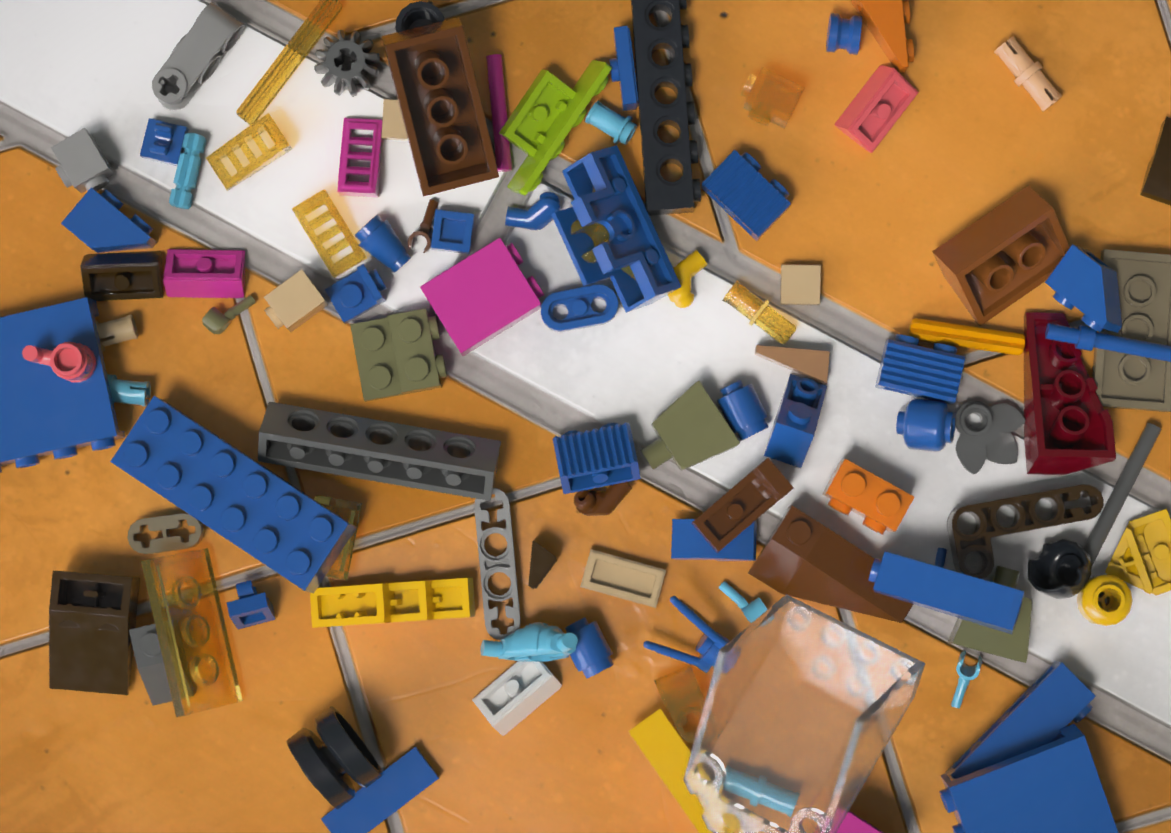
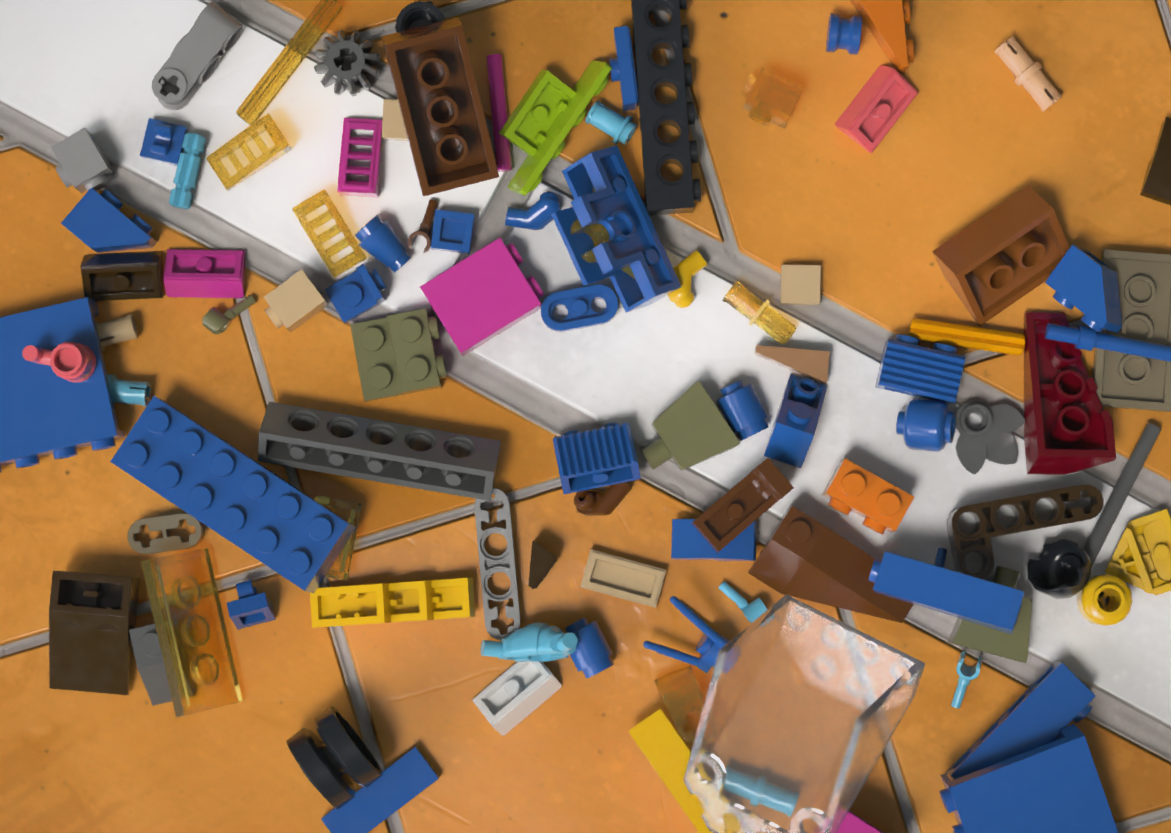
blue brick [701,150,791,241] -> none

